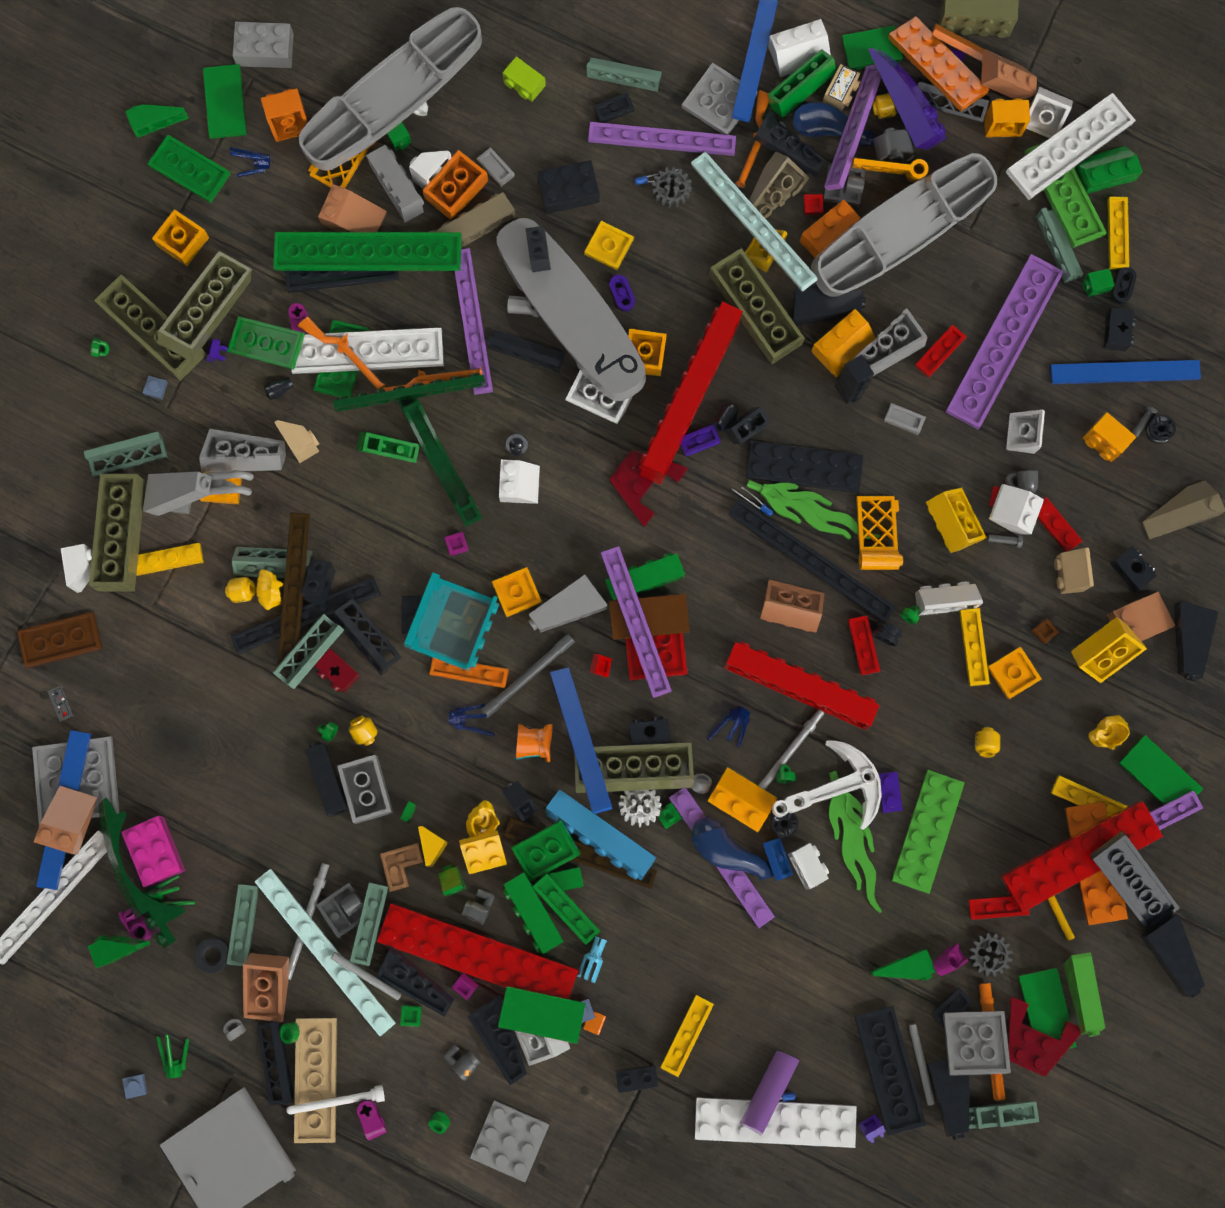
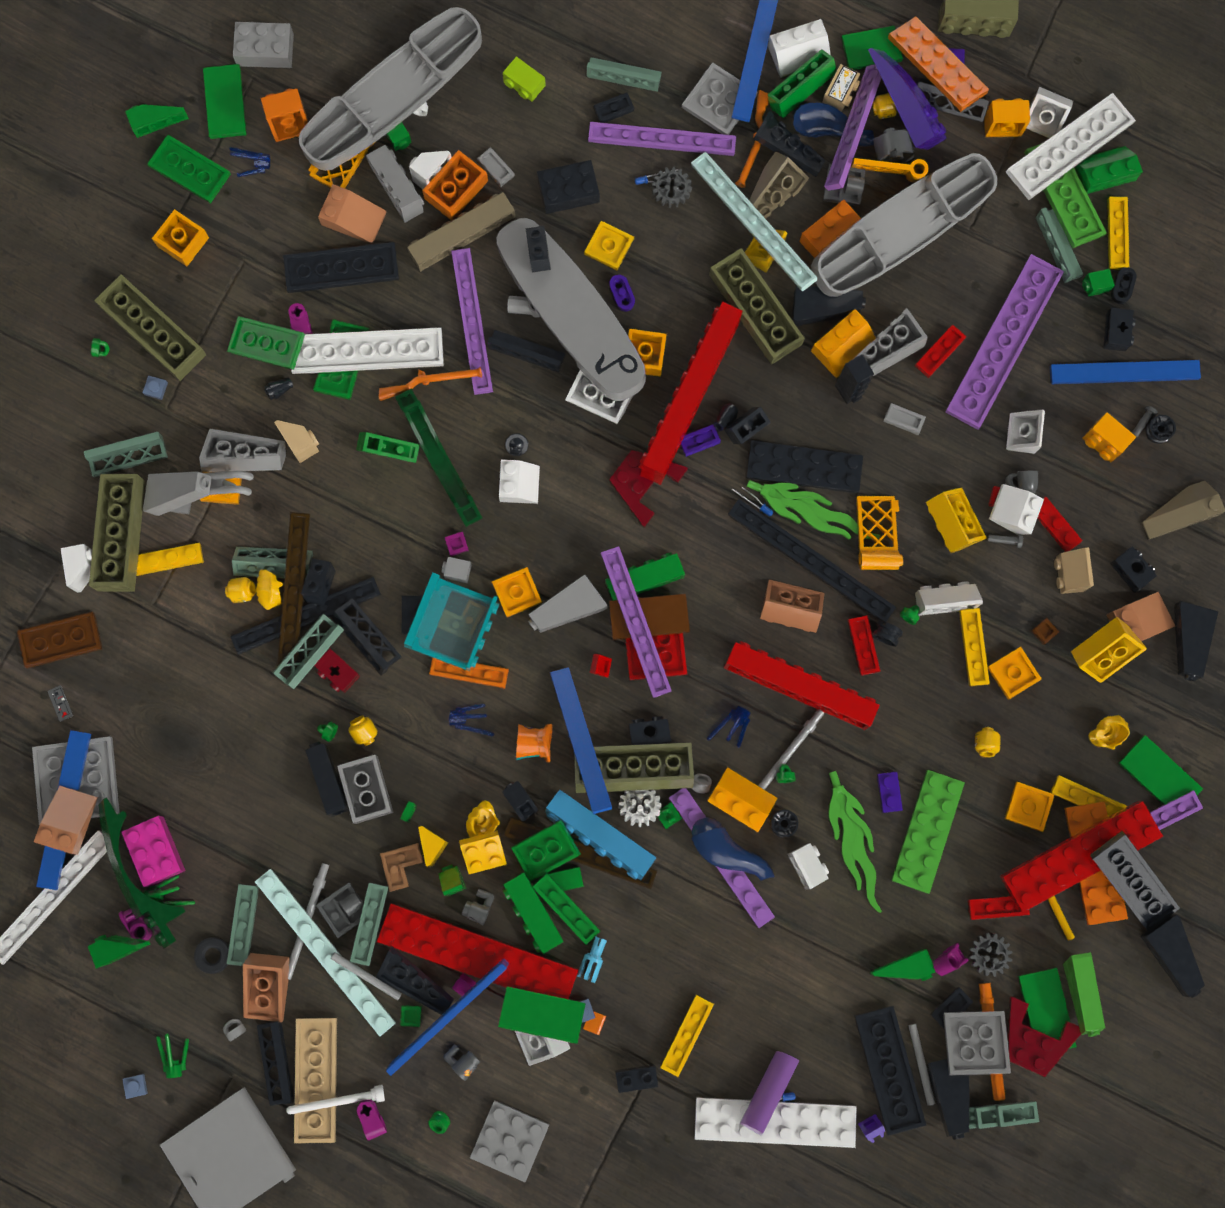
olive brick [158,251,252,362] -> none
dark purple tile [205,339,228,363] -> none
green plate [273,232,462,271] -> none
green tile [279,1022,300,1044] -> none
orange piece [297,317,386,390] -> none
dark green plate [333,373,486,412] -> none
black wing [467,994,527,1085] -> none
dark grey piece [481,634,575,718] -> none
blue plate [763,838,793,881] -> none
white piece [772,741,882,830] -> none
red plate [803,194,823,215] -> none
orange tile [932,24,984,62] -> none
nougat slope [981,49,1037,100] -> none
none -> blue tile [386,958,509,1076]
none -> light grey brick [441,557,472,583]
none -> light orange plate [1004,782,1054,832]

